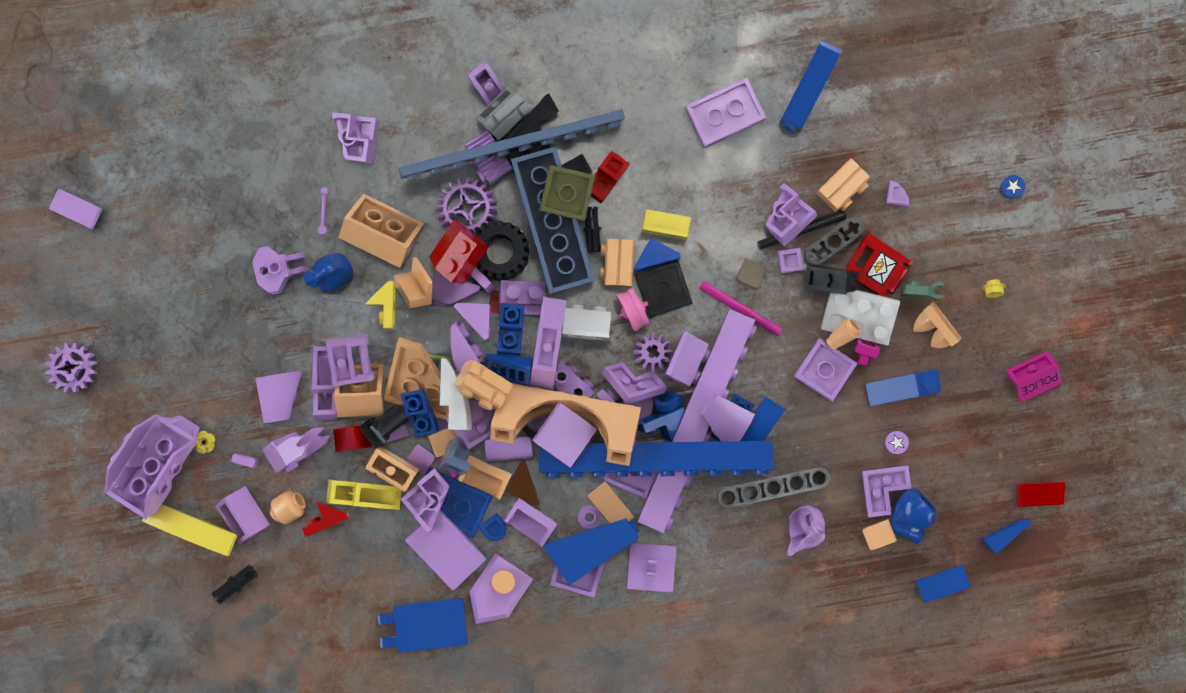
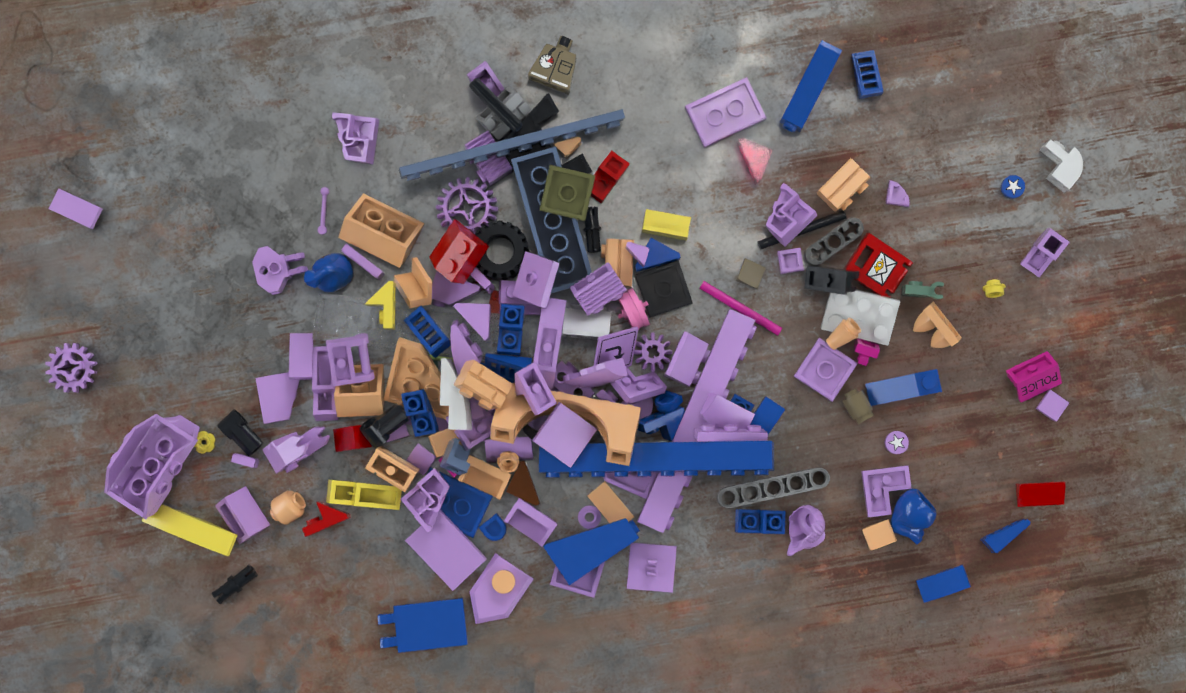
none -> black piece [217,409,264,456]
none -> lavender tile [289,333,314,380]
none -> lavender tile [341,244,385,280]
none -> blue slope [403,306,451,358]
none -> black axle [469,78,523,132]
none -> light nougat plate [497,451,520,473]
none -> lavender plate [512,251,559,308]
none -> lavender slope [515,362,557,415]
none -> dark tan torso [528,36,577,95]
none -> light nougat slope [553,137,581,159]
none -> lavender slope [562,358,628,387]
none -> lavender brick [570,262,627,315]
none -> lavender piece [593,327,639,367]
none -> lavender slope [626,242,649,267]
none -> lavender plate [694,424,768,442]
none -> blue slope [735,509,786,534]
none -> clear pink slope [737,138,773,185]
none -> dark tan brick [842,388,874,424]
none -> blue slope [851,50,883,99]
none -> lavender brick [1020,228,1069,277]
none -> lavender tile [1036,390,1069,422]
none -> white brick [1040,139,1083,193]

